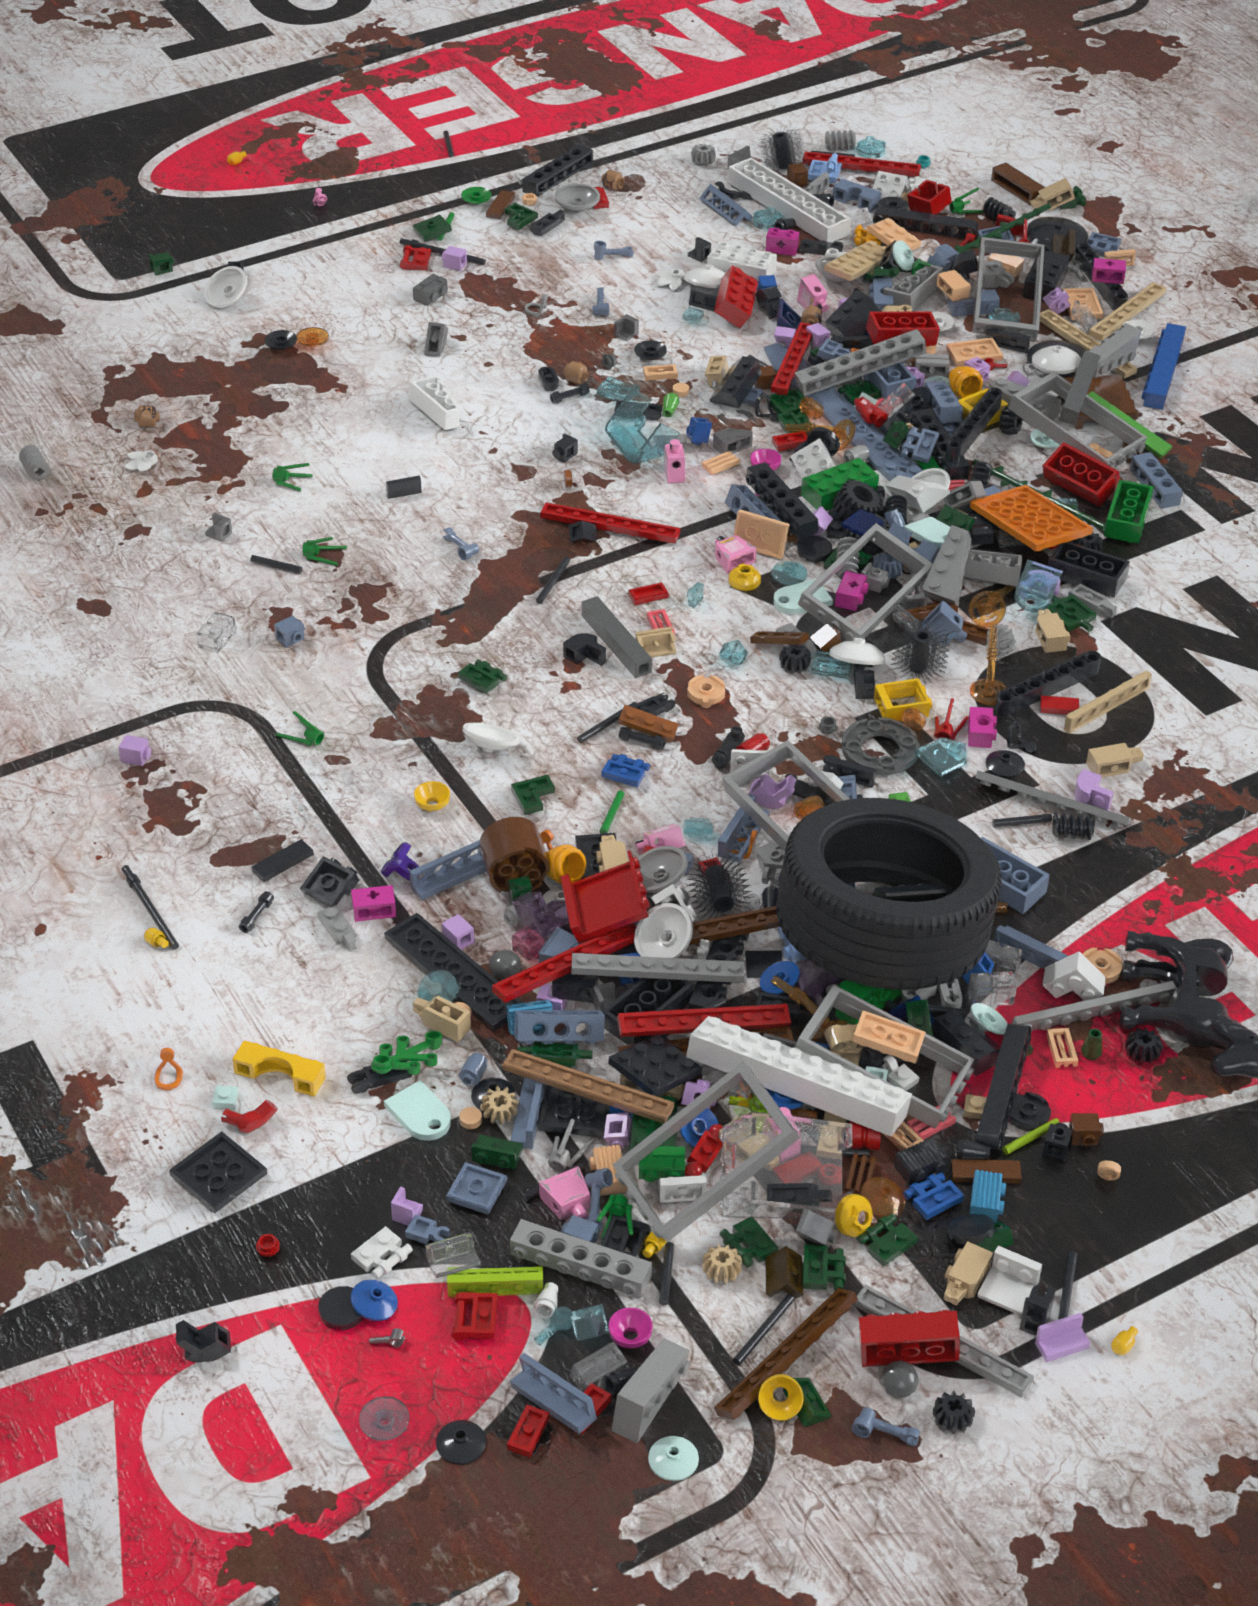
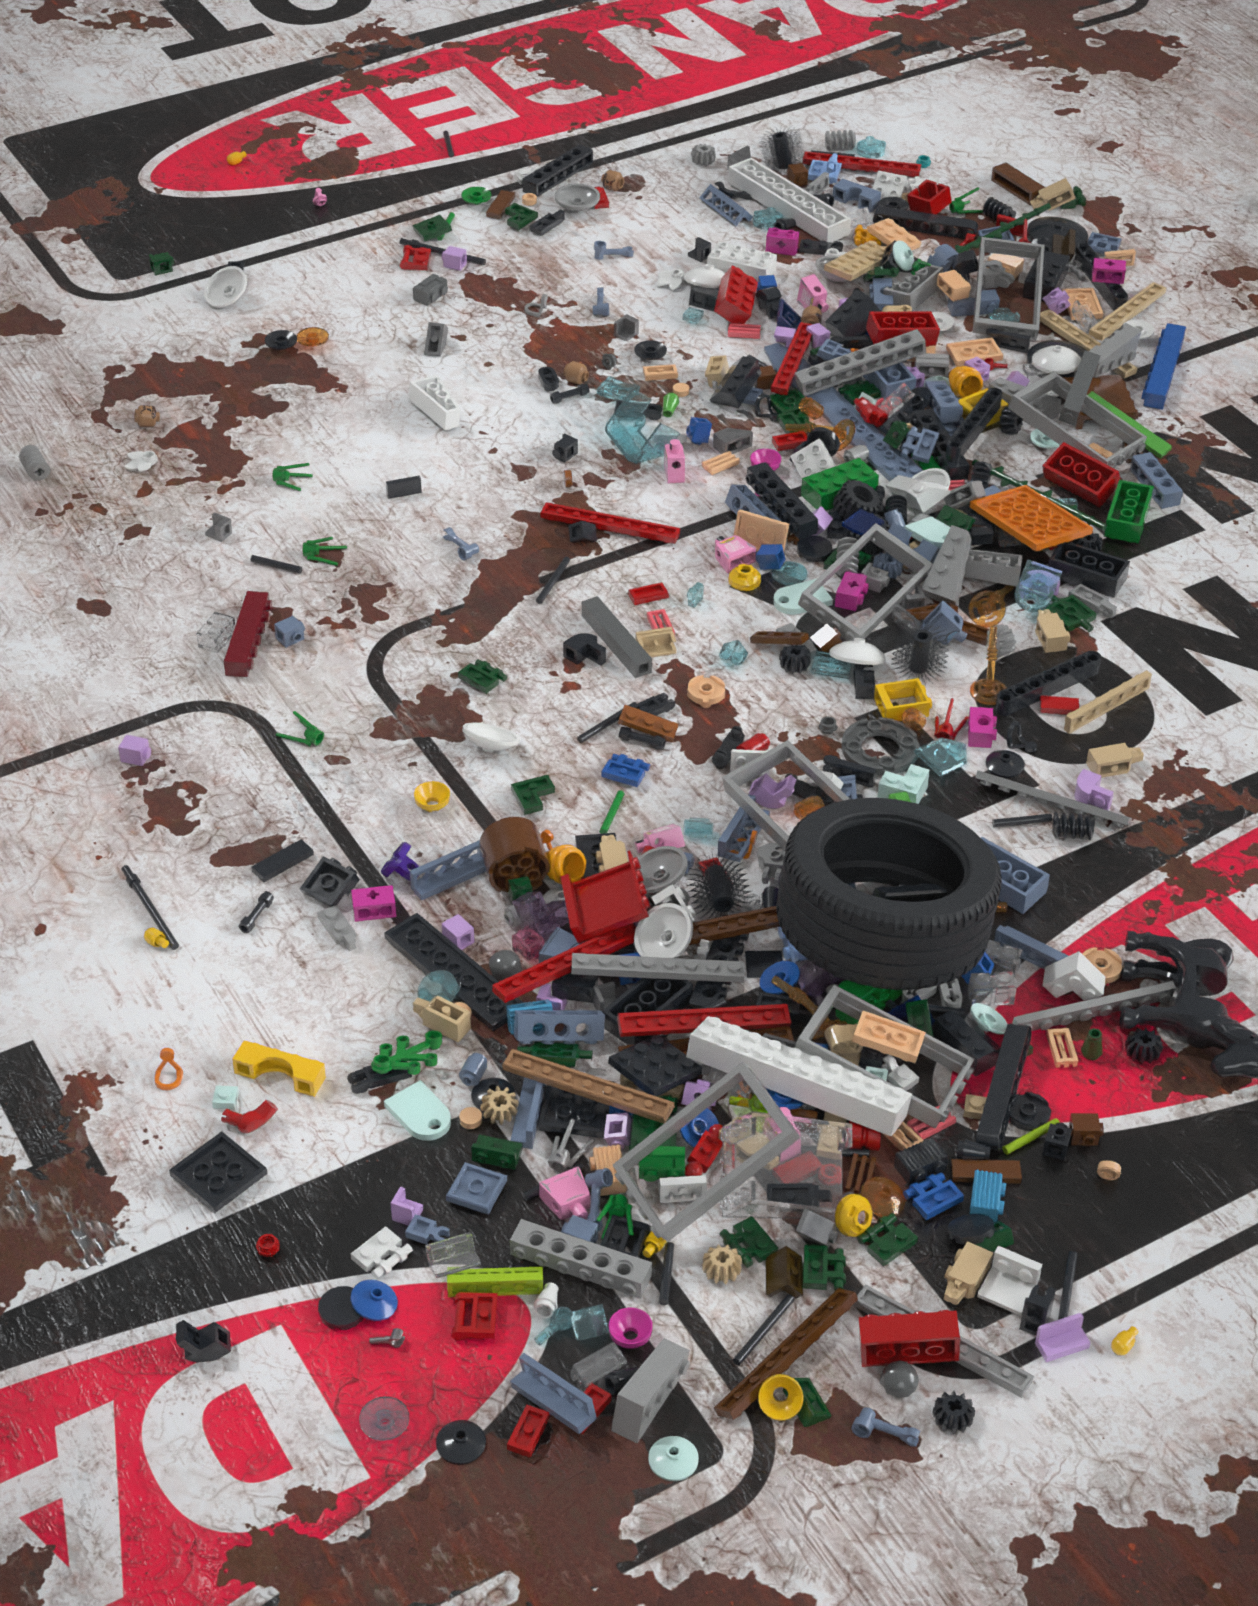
none -> dark red brick [224,591,273,677]
none -> coral tile [728,323,761,339]
none -> blue brick [756,544,786,570]
none -> light aqua brick [877,764,929,804]

